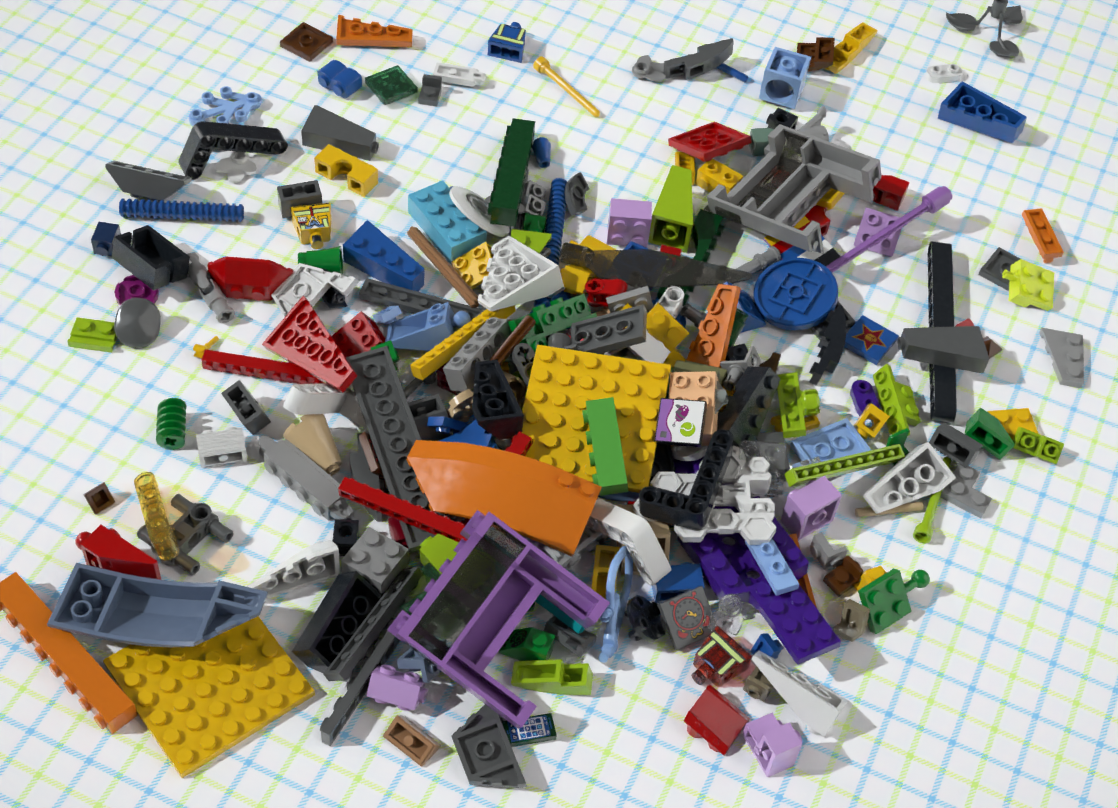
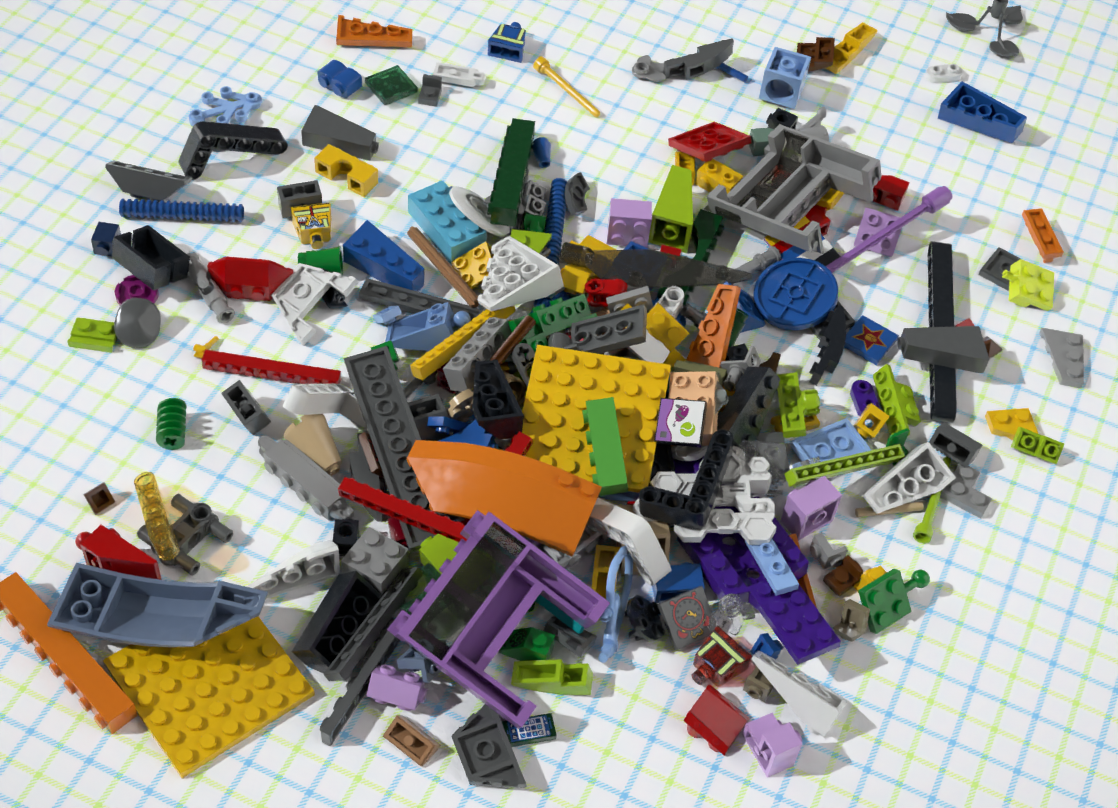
white brick [196,427,247,468] -> none
white plate [215,151,257,183] -> none
wing [262,295,357,393] -> none
reddish brown tile [280,22,333,62] -> none
red bracket [332,311,386,357] -> none
green slope [965,407,1015,460] -> none

